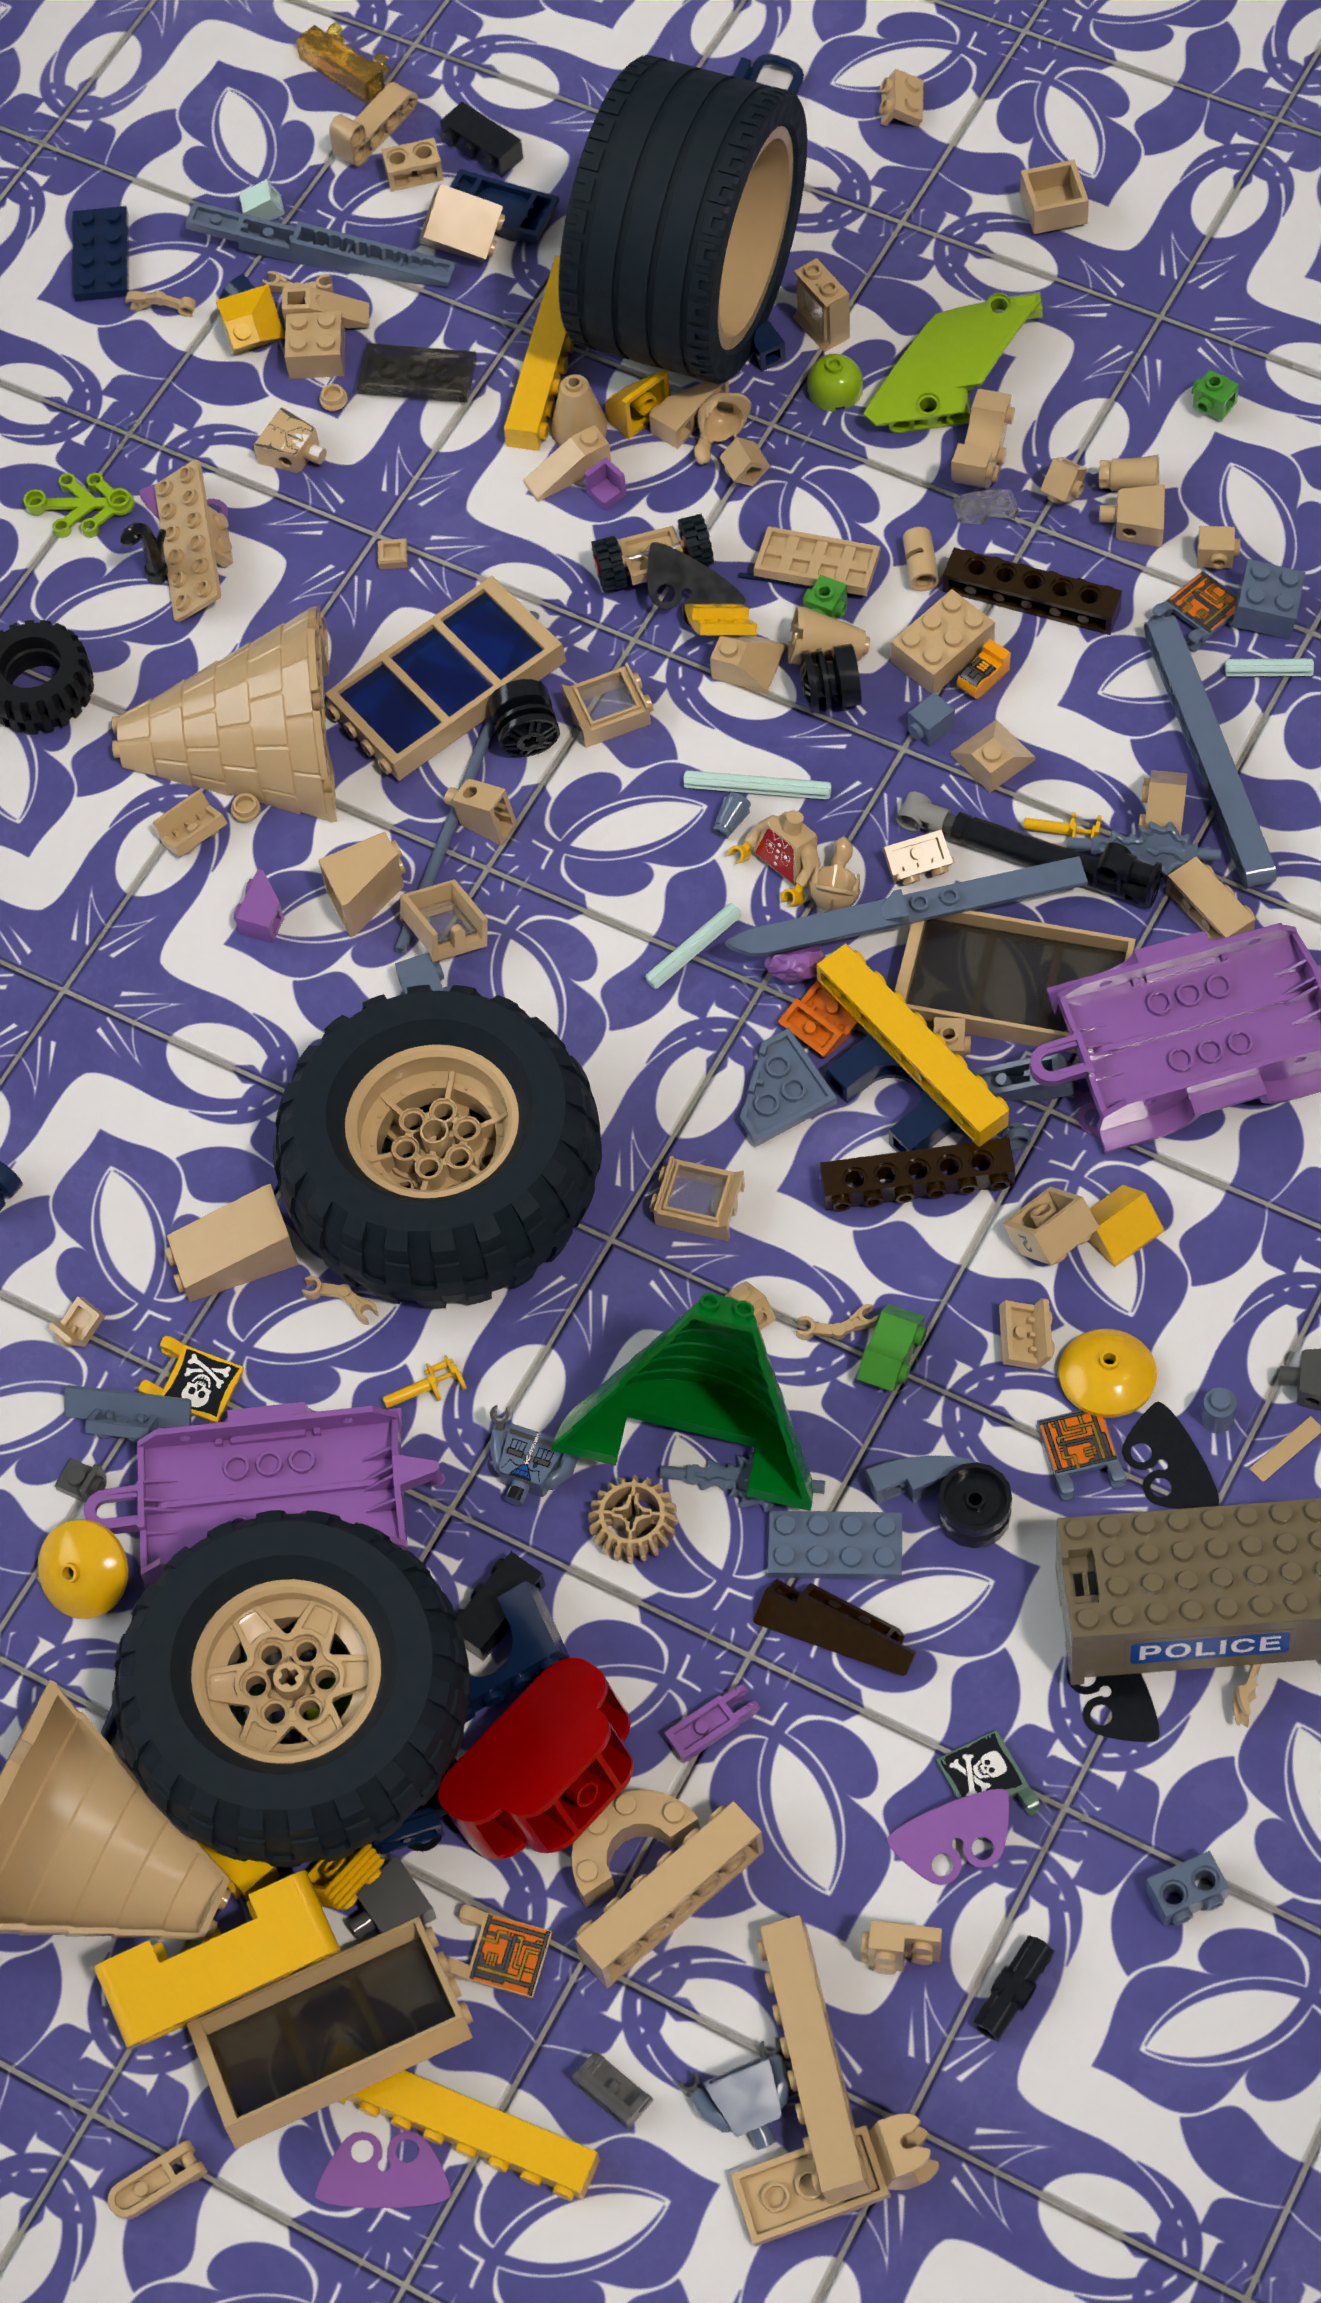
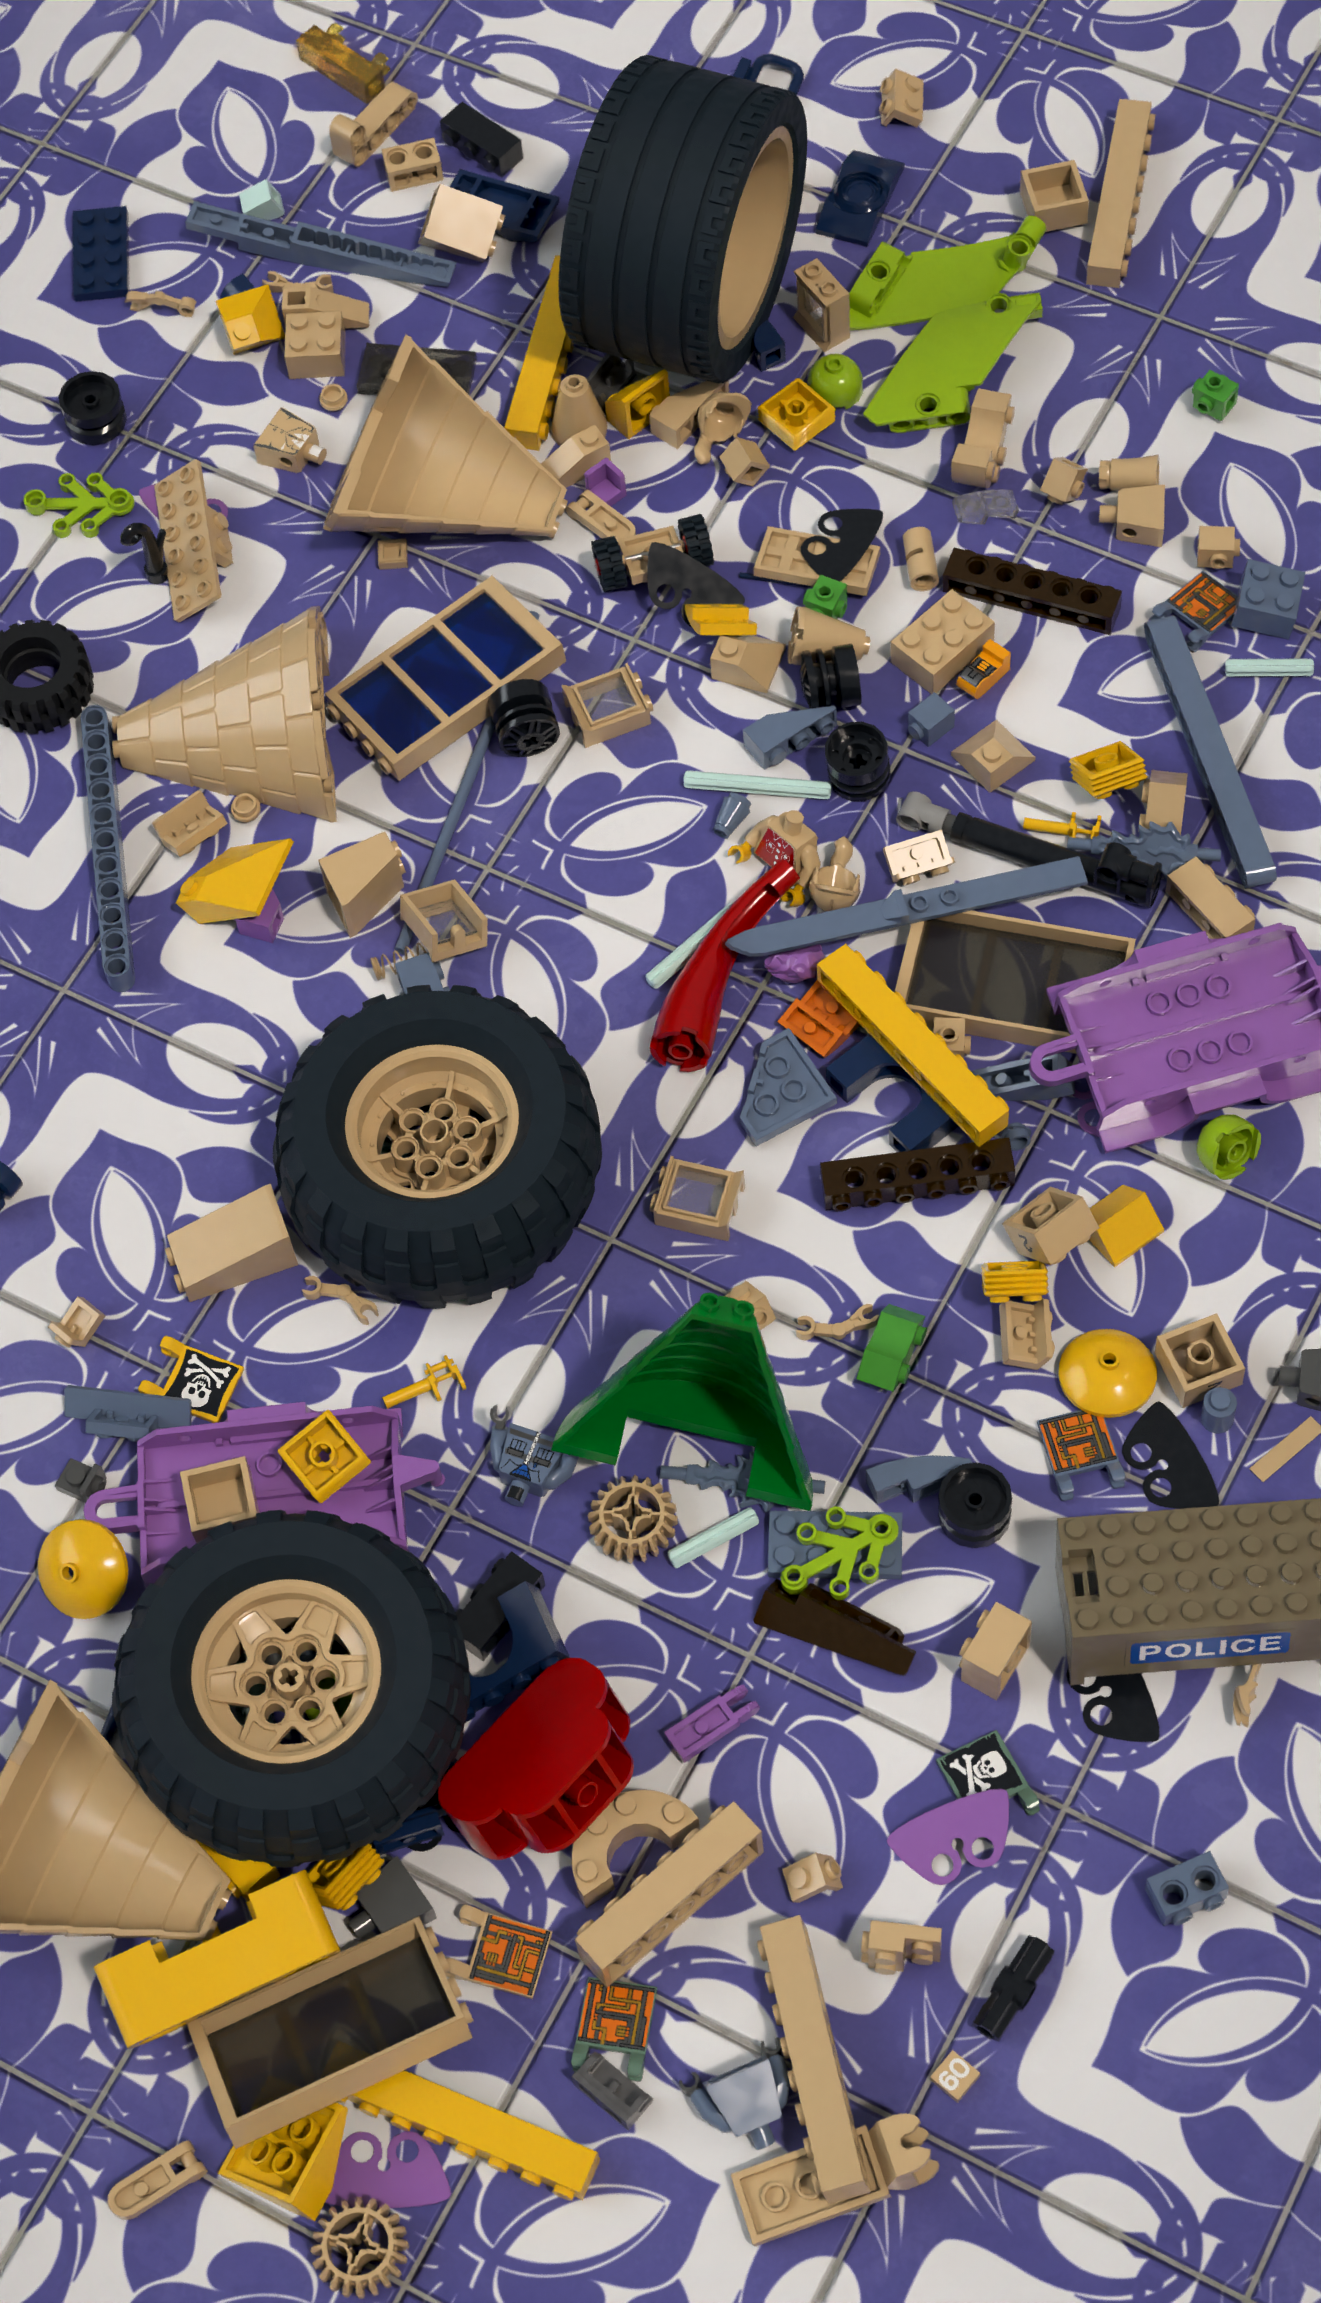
tan torso [444,779,517,845] -> none
none -> black wheel [58,371,127,445]
none -> sand blue beam [81,705,135,992]
none -> yellow slope [176,838,294,924]
none -> tan piece [180,1456,260,1543]
none -> yellow slope [218,2077,348,2222]
none -> yellow brick [278,1410,371,1503]
none -> tan gear [311,2197,409,2299]
none -> tan cone [323,334,568,539]
none -> tan piece [370,942,427,981]
none -> tan plate [565,490,636,542]
none -> flag [571,1977,657,2082]
none -> flat silver hinge [587,354,638,416]
none -> red brick [650,858,800,1072]
none -> light aqua axle [667,1507,759,1568]
none -> sand blue slope [743,706,837,770]
none -> yellow brick [757,378,836,450]
none -> lime plant [781,1506,899,1600]
none -> tan bracket [782,1853,843,1903]
none -> black piece [800,509,883,581]
none -> dark blue slope [816,150,905,247]
none -> black wheel [825,722,891,801]
none -> lime panel [849,215,1046,330]
none -> tan tile [930,2050,980,2103]
none -> tan brick [959,1602,1032,1701]
none -> yellow brick [981,1261,1049,1303]
none -> yellow brick [1068,741,1148,799]
none -> tan brick [1086,99,1156,288]
none -> tan brick [1155,1313,1245,1408]
none -> lime cylinder [1197,1114,1261,1180]

